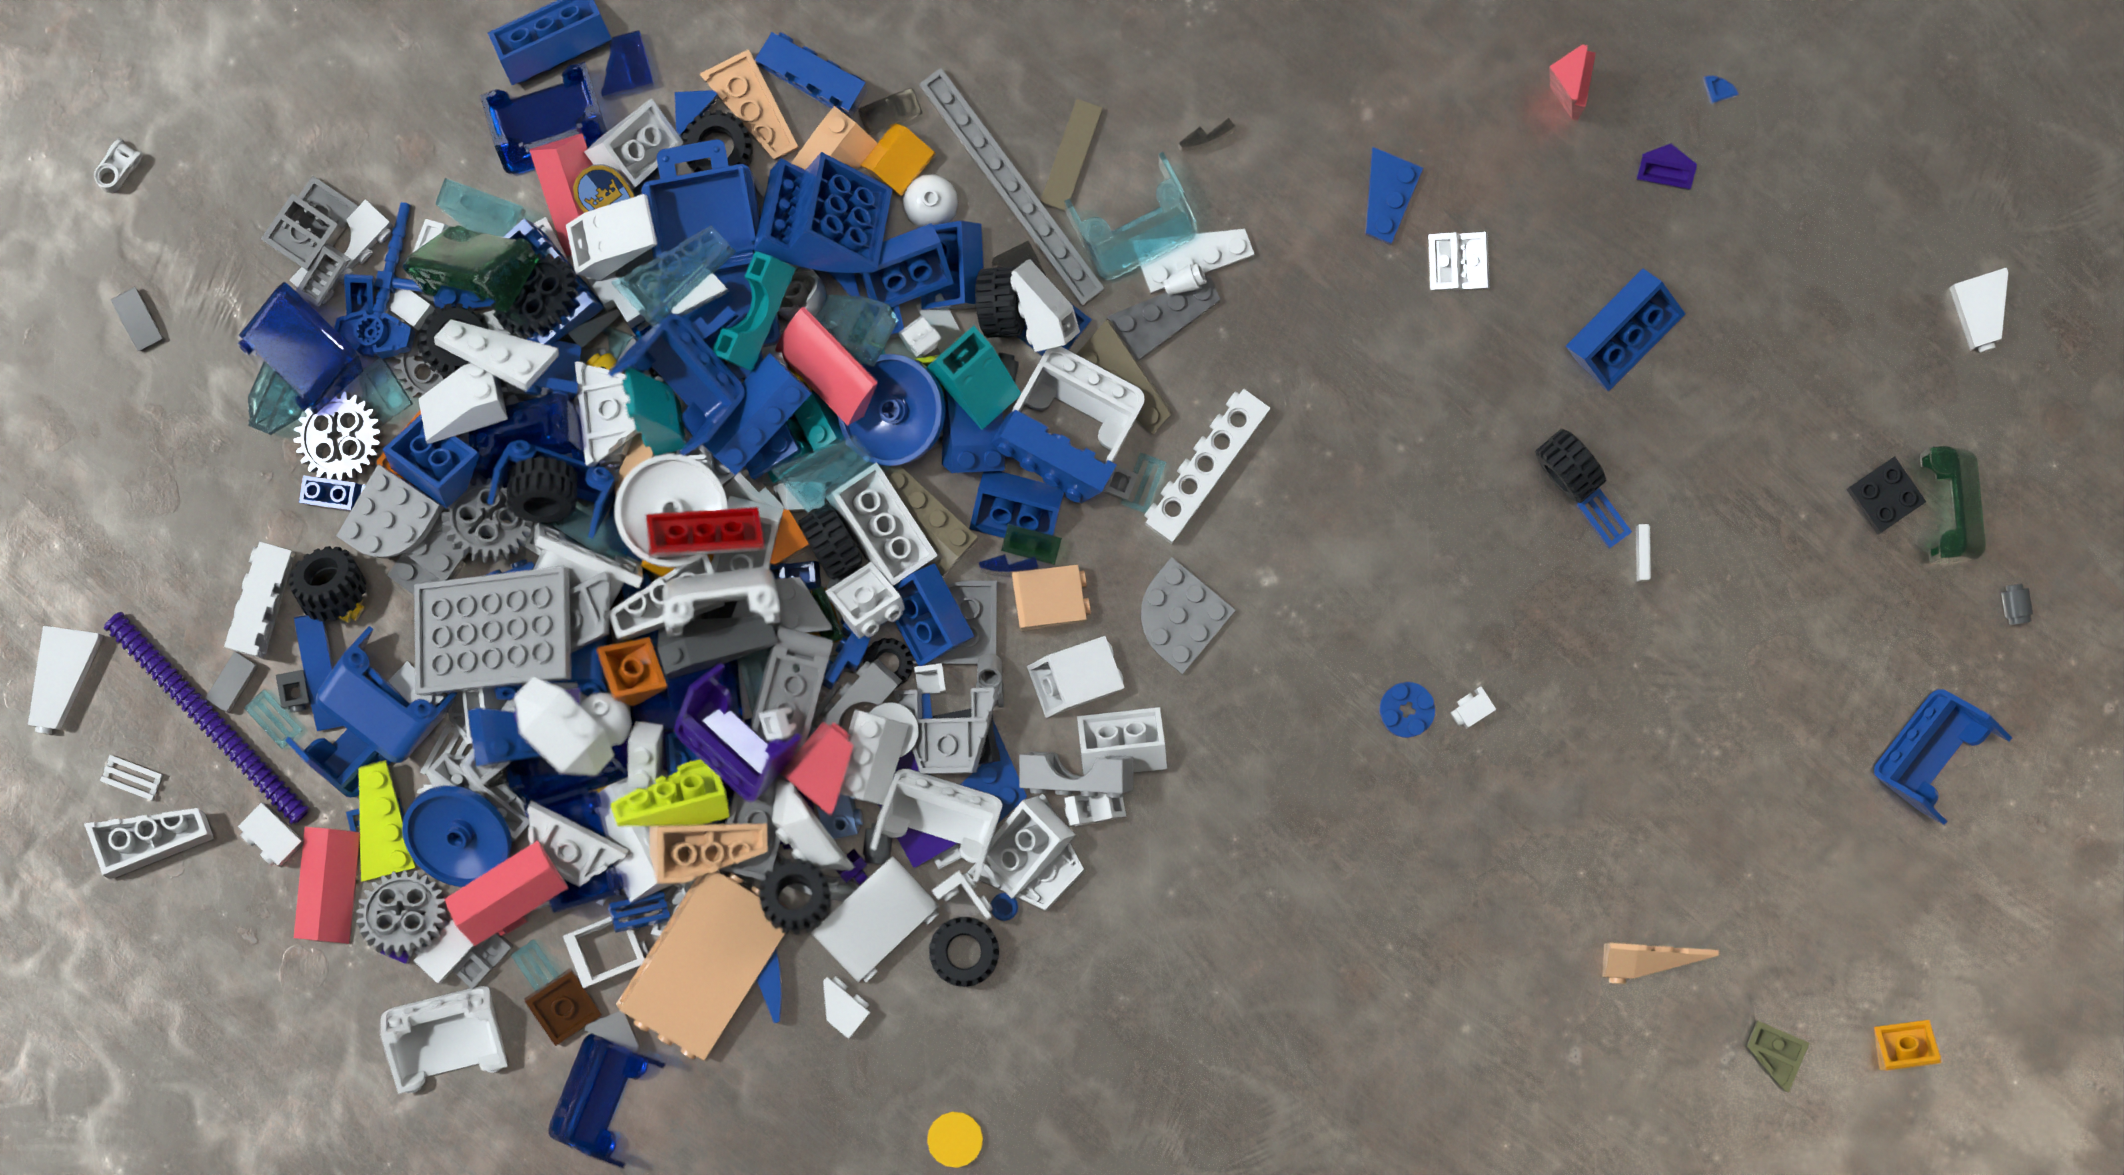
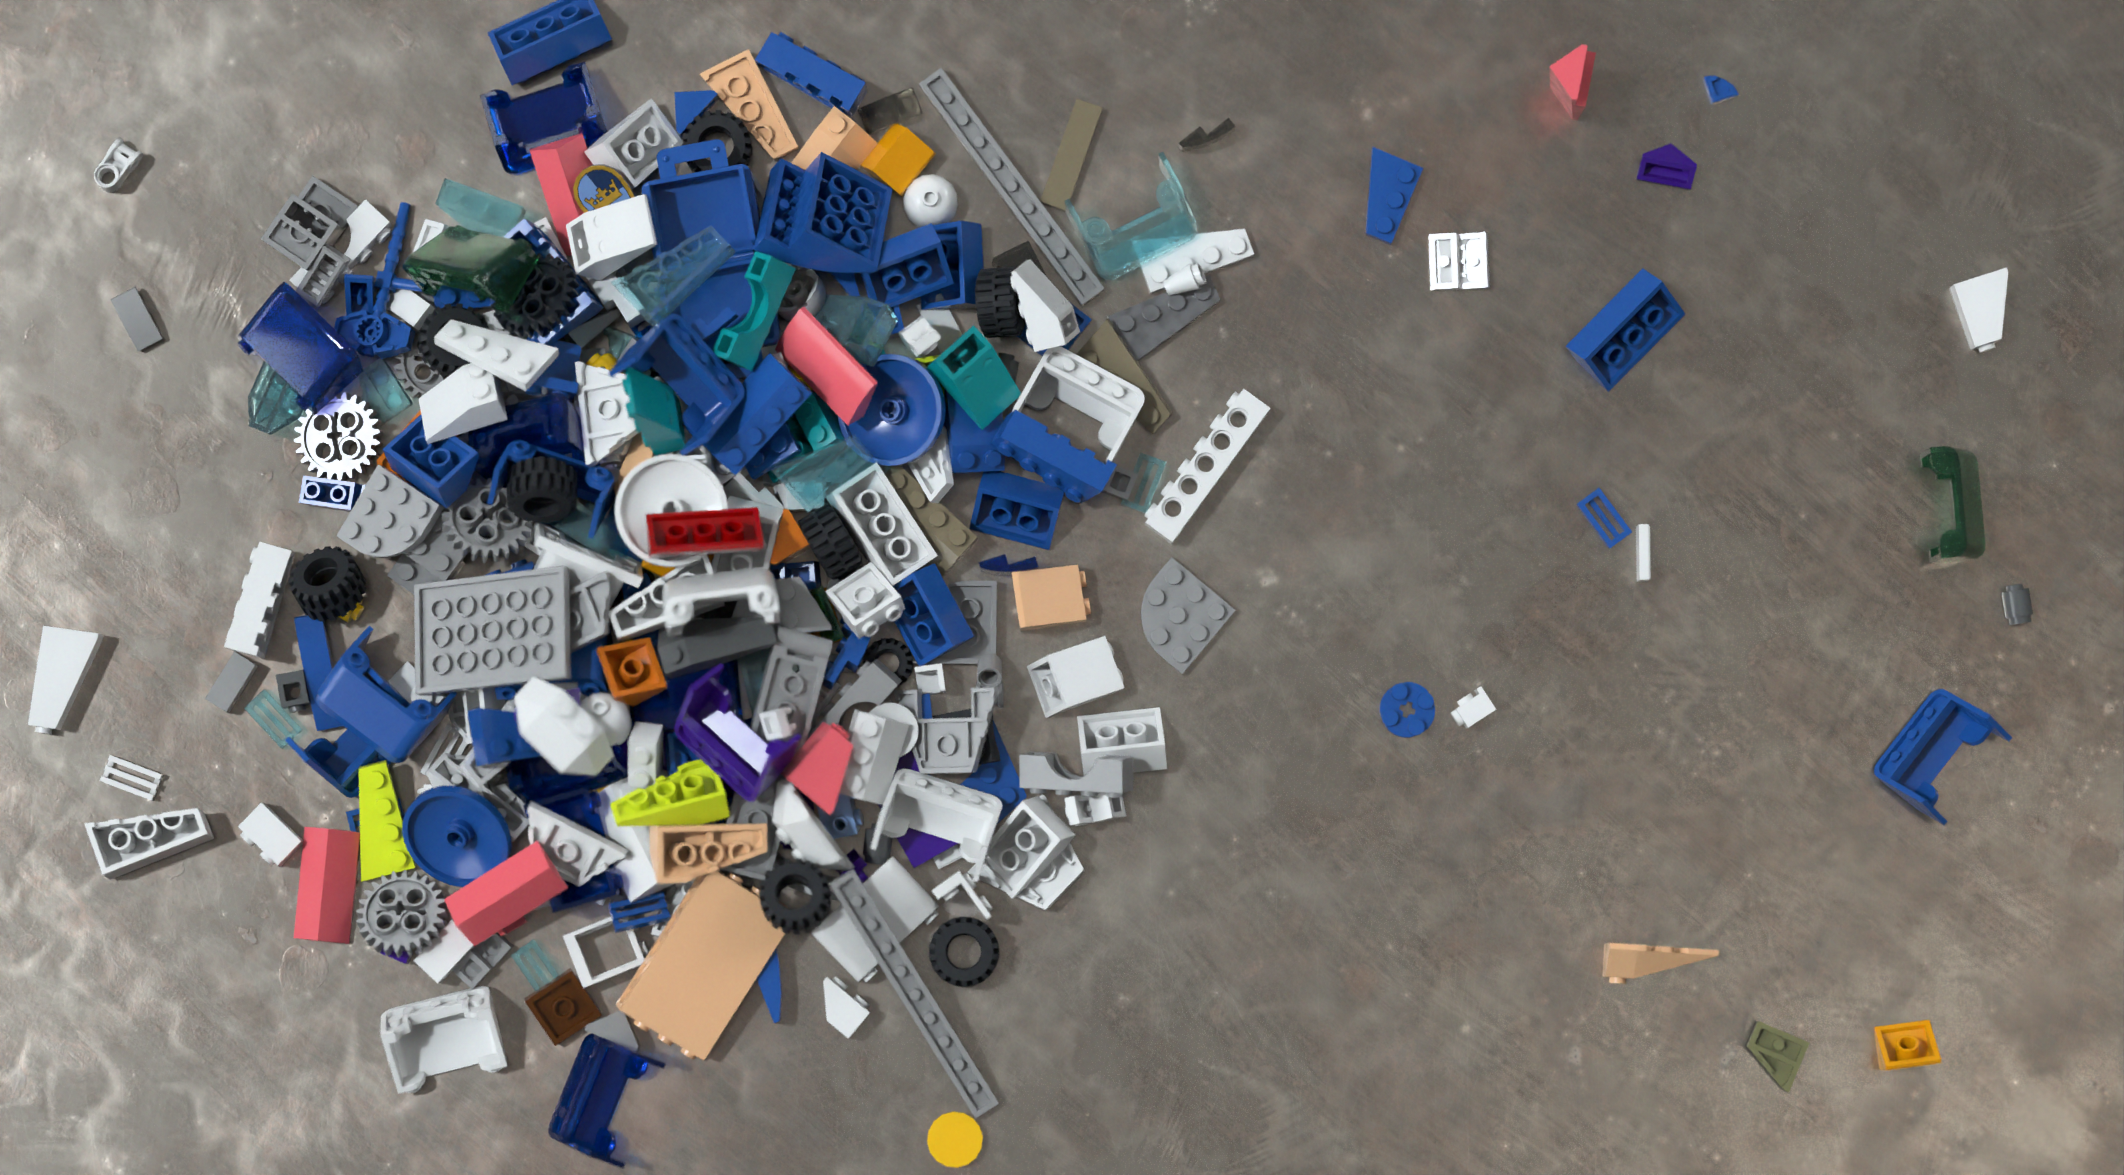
dark purple piece [104,612,309,825] -> none
clear blue wing [601,30,654,98] -> none
white slope [672,273,729,317] -> none
blue tile [990,893,1018,921] -> none
clear green slope [1001,524,1062,565] -> none
black tyre [1535,429,1607,503] -> none
black brick [1846,456,1926,535] -> none
none -> light grey plate [829,869,999,1119]
none -> white wing [908,426,954,503]

